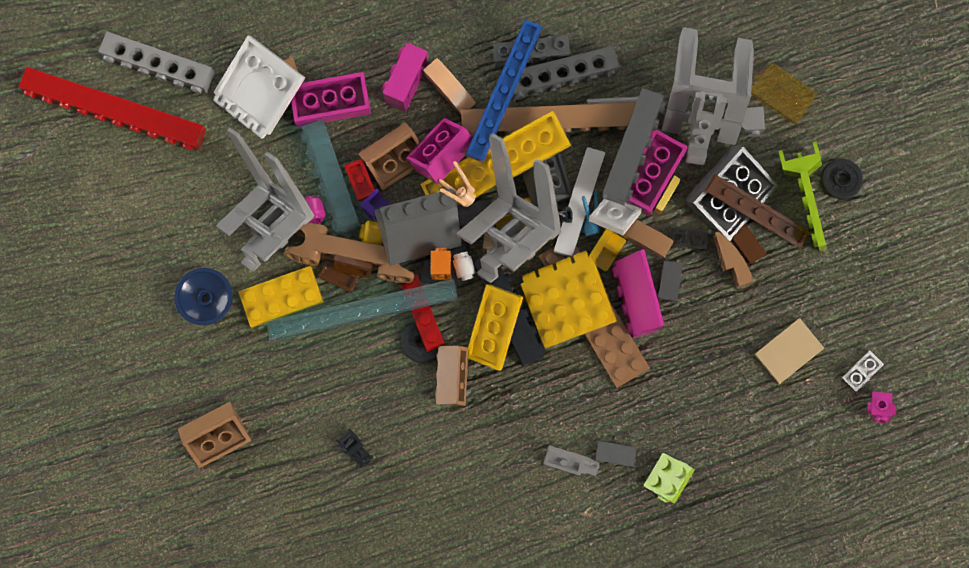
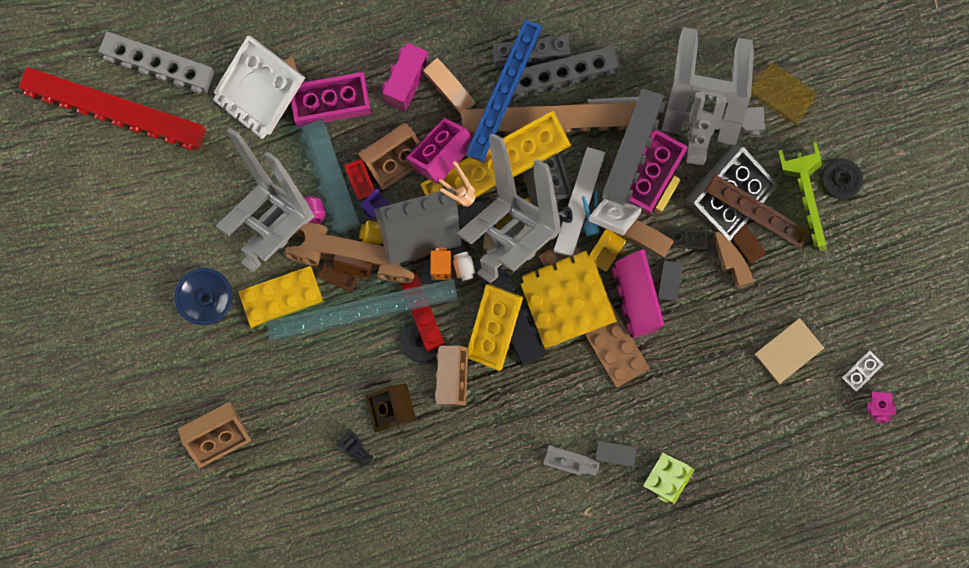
none -> dark brown slope [365,383,416,433]

